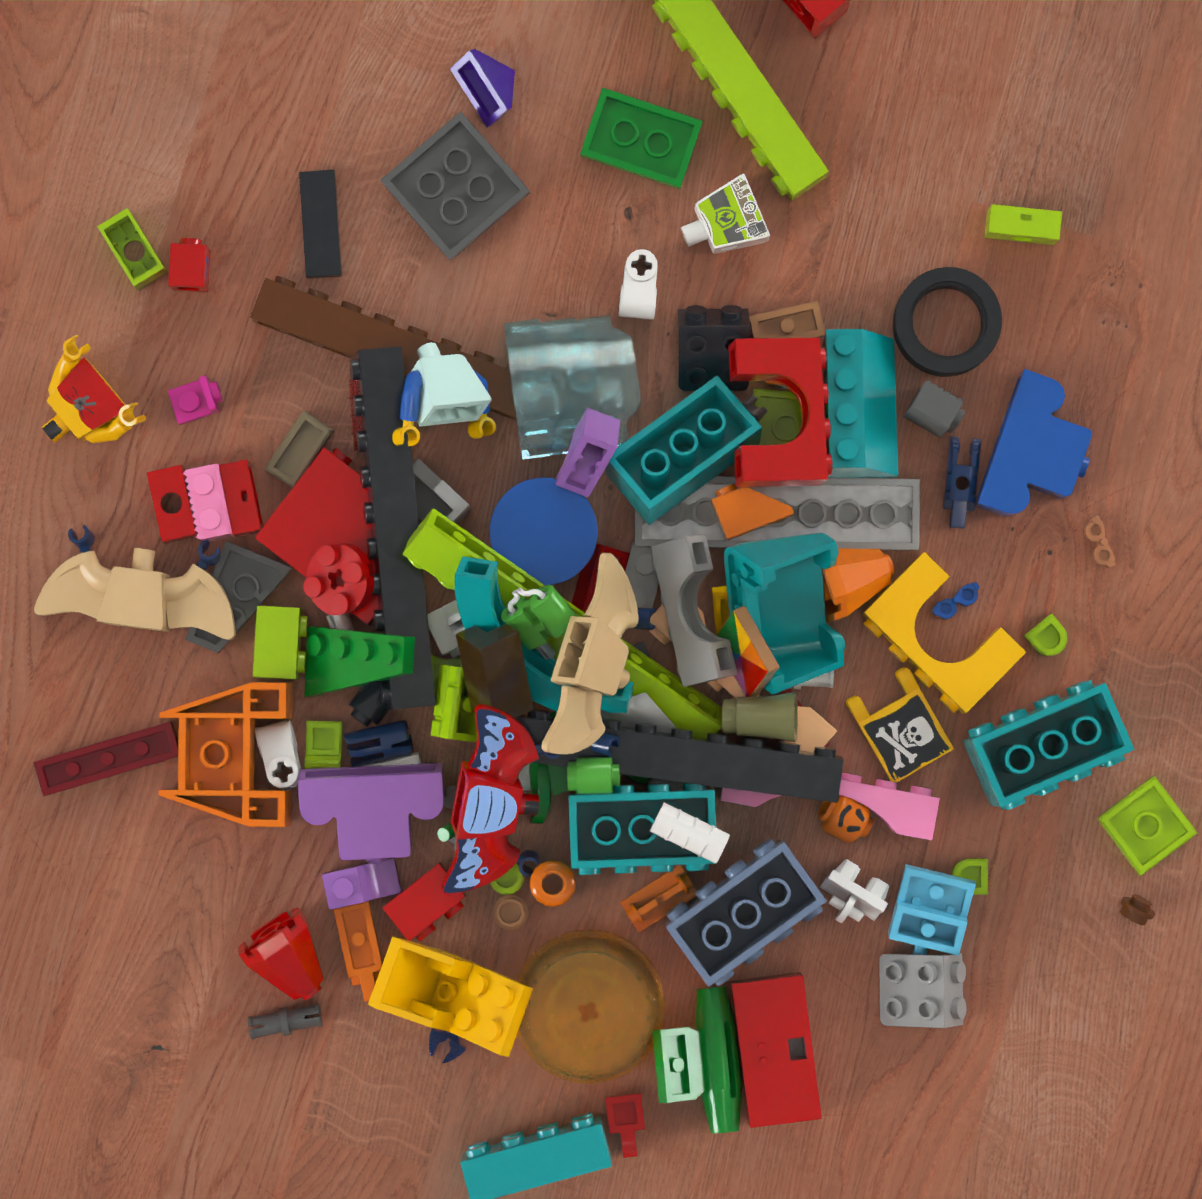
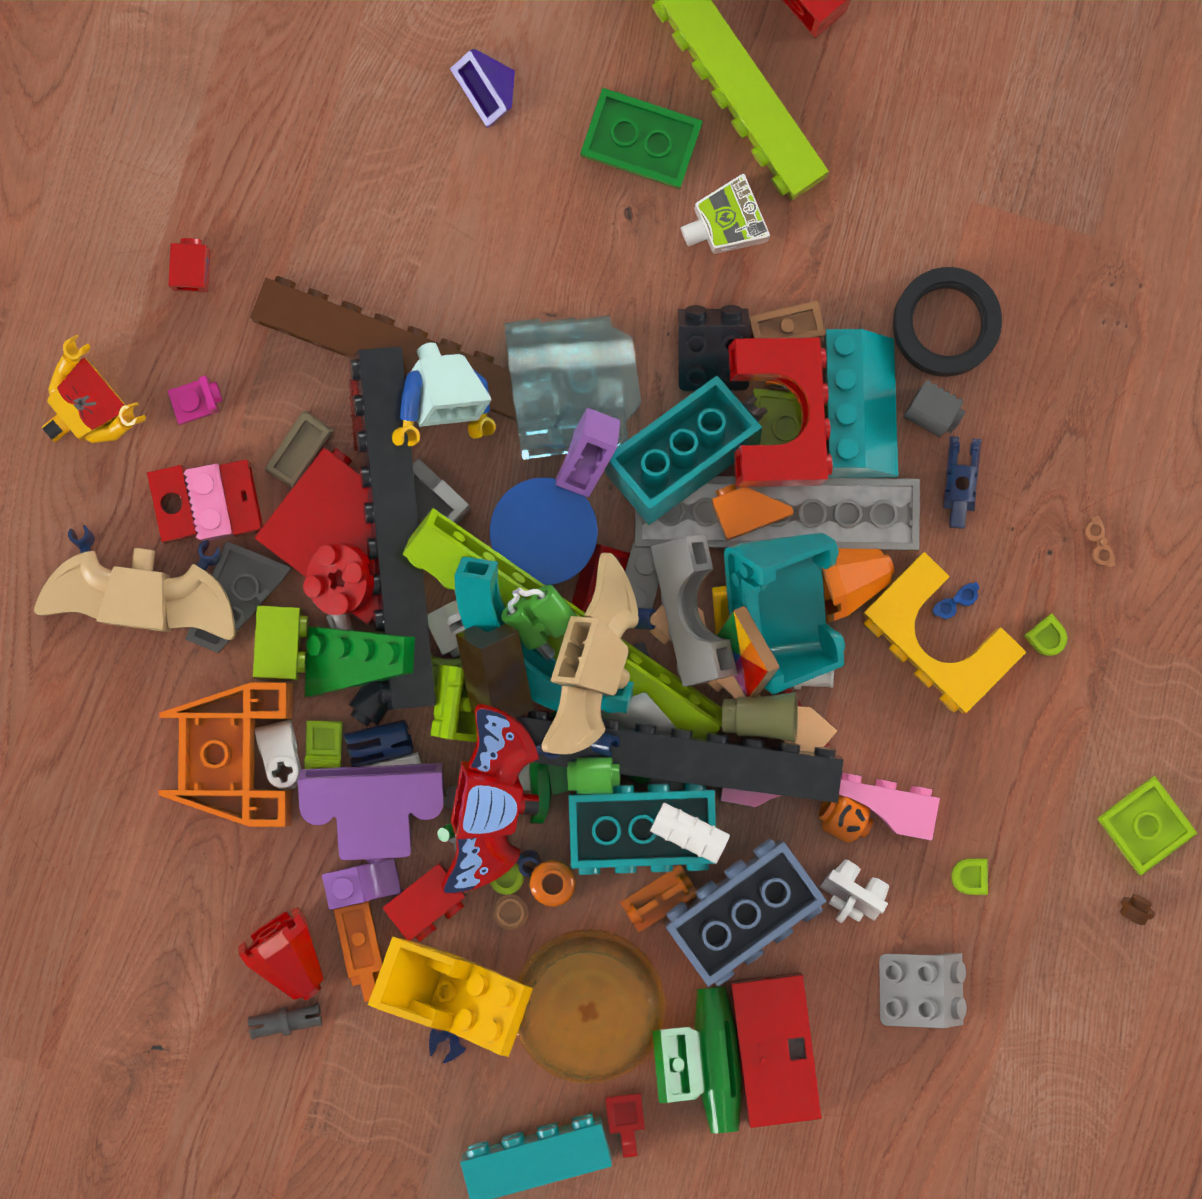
dark red plate [33,721,179,796] -> none
lime piece [97,208,168,290] -> none
black tile [299,170,342,279] -> none
dark grey plate [381,111,530,262] -> none
white piece [619,249,658,320] -> none
flag [845,667,954,783] -> none
medium azure plate [888,864,976,956] -> none
teal brick [962,680,1135,810] -> none
blue brick [975,369,1092,517] -> none
lime piece [984,204,1062,245] -> none

